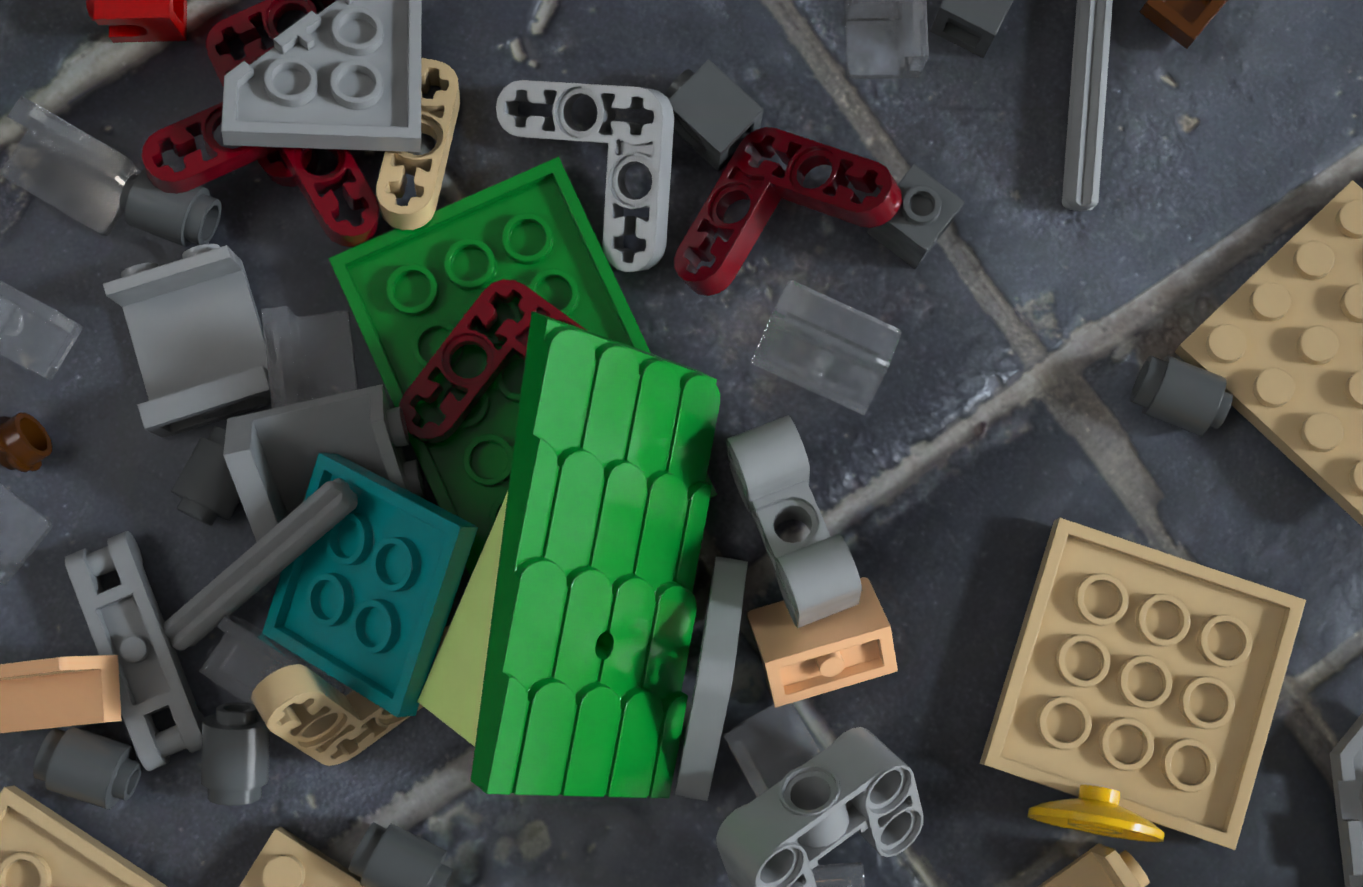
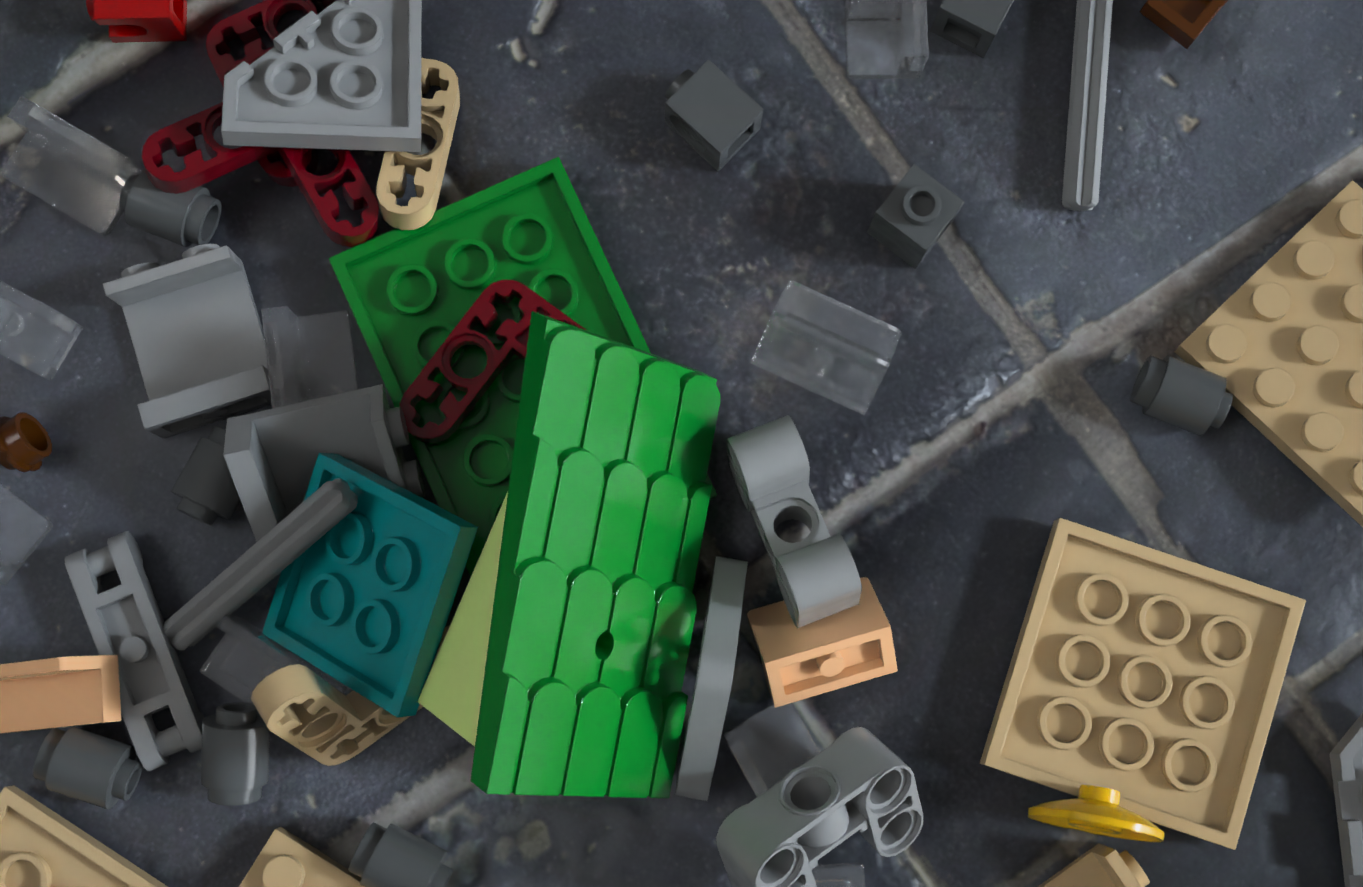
light grey beam [496,80,674,272] -> none
dark red beam [674,127,902,296] -> none

